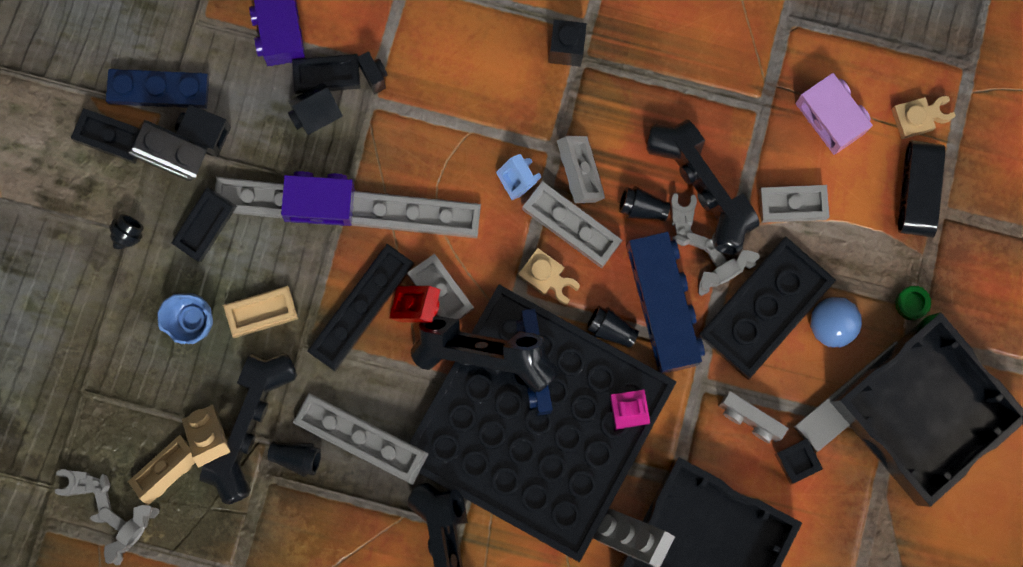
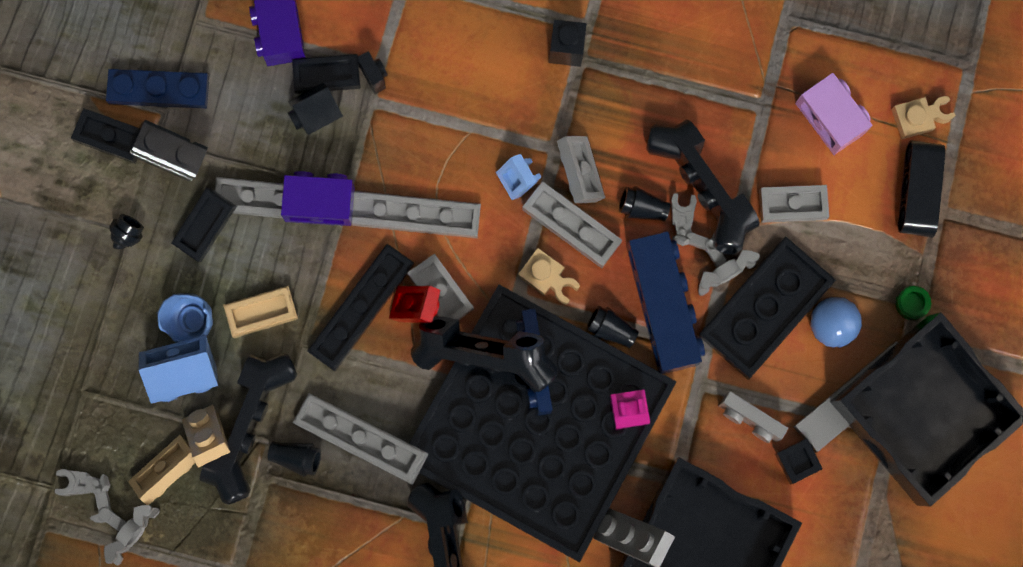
black brick [175,105,231,157] -> none
none -> medium blue brick [138,335,218,404]

